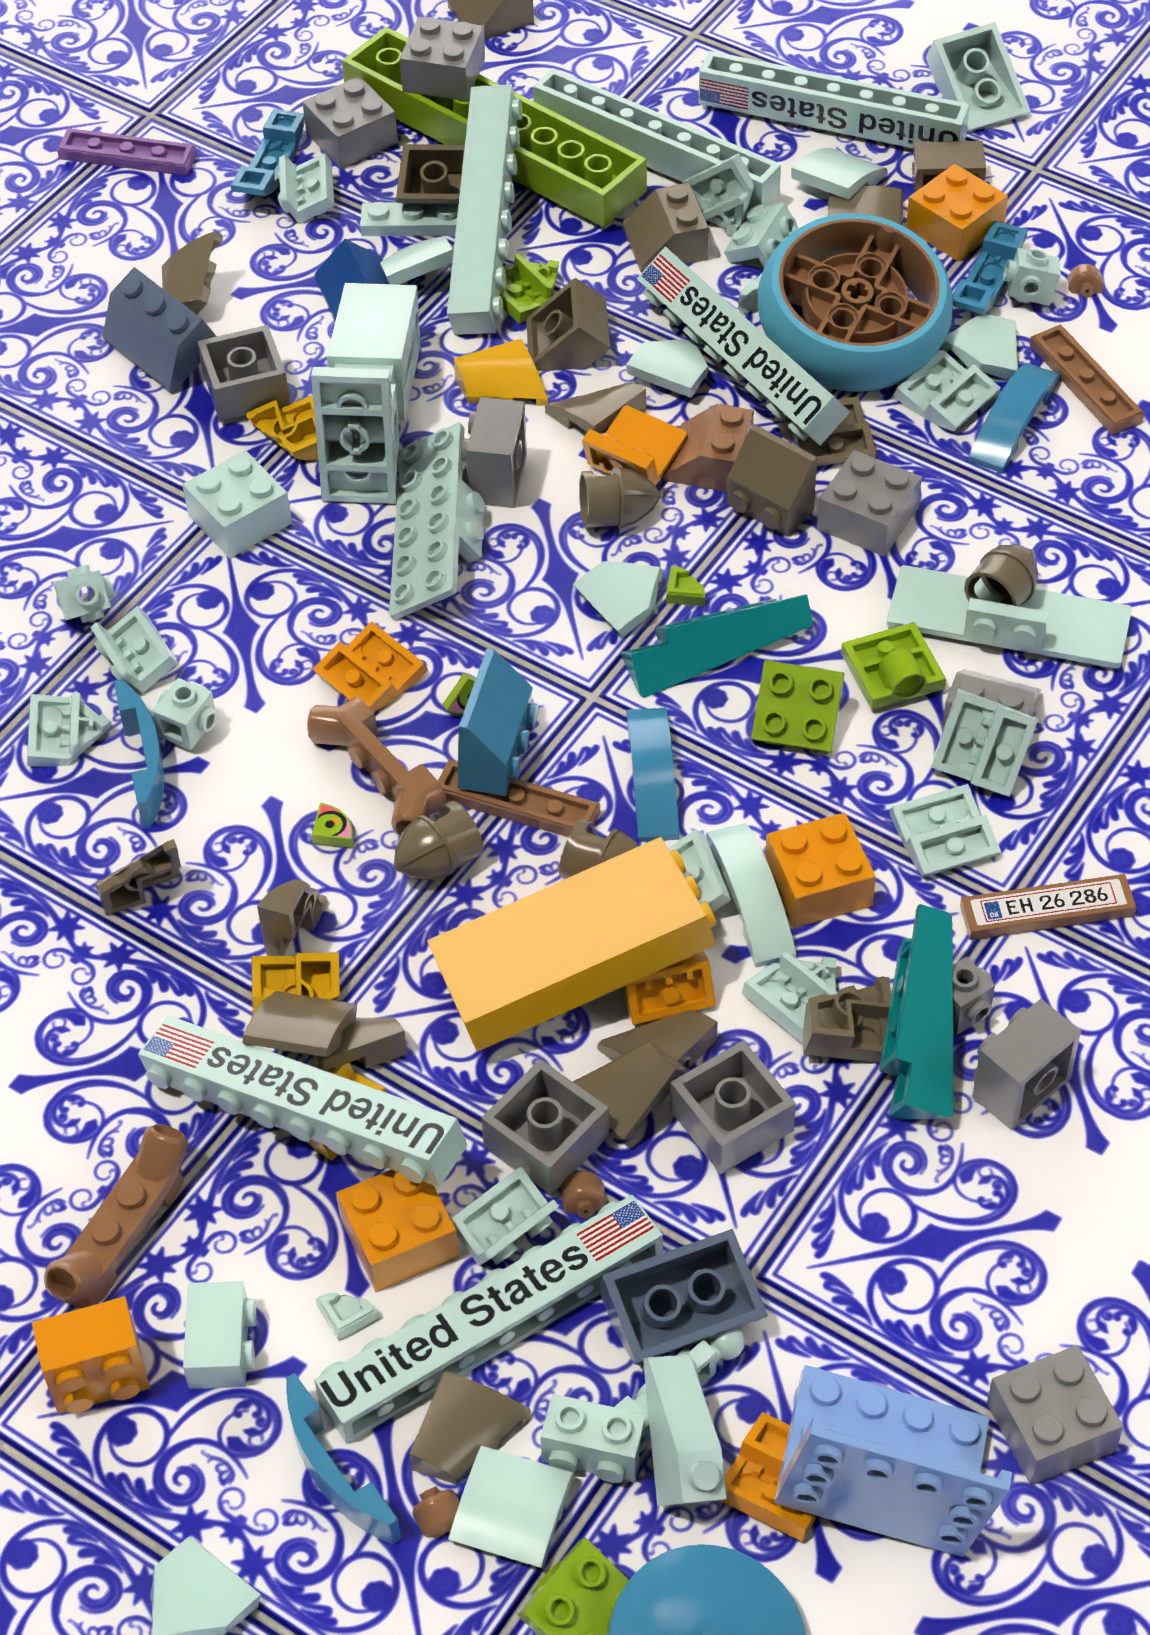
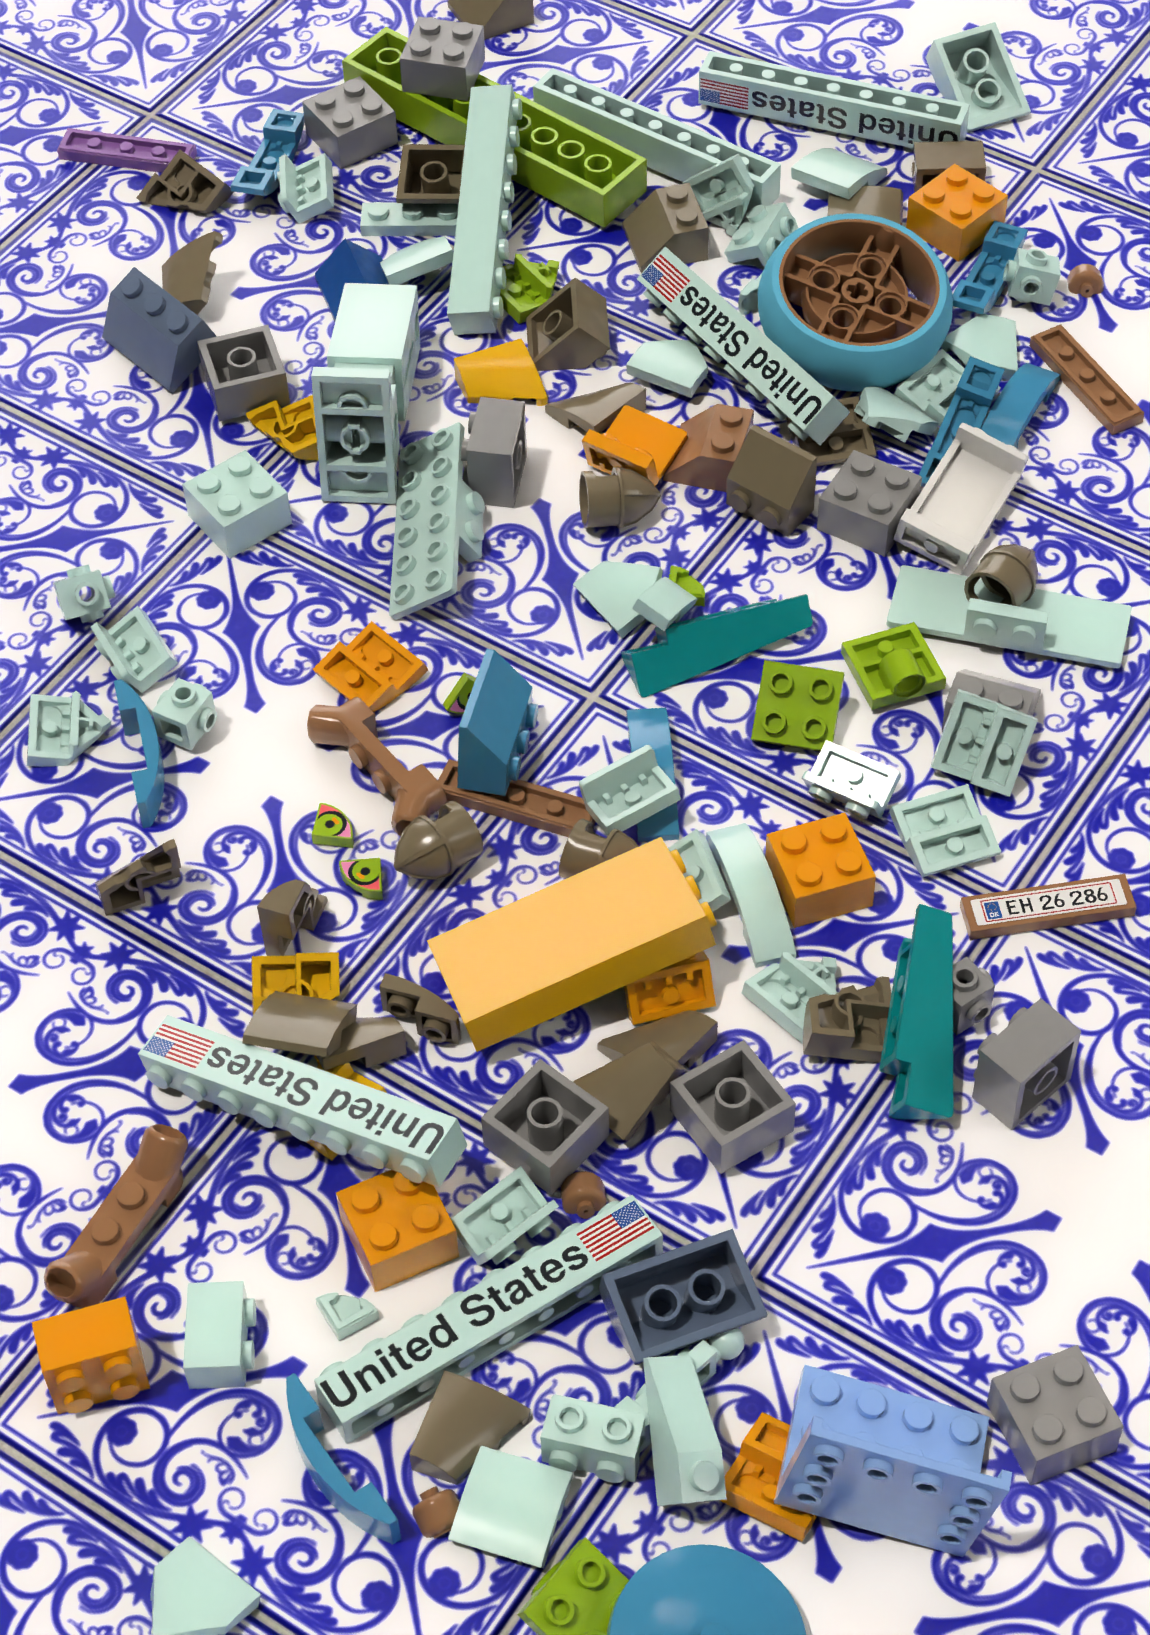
none -> dark tan slope [136,149,234,213]
none -> lime tile [339,858,383,900]
none -> dark tan slope [379,973,461,1045]
none -> light aqua bracket [579,745,681,836]
none -> light aqua slope [632,577,697,631]
none -> light aqua bracket [802,740,902,819]
none -> light aqua slope [854,387,939,443]
none -> white panel [893,423,1029,575]
none -> dark azure slope [919,356,1005,487]

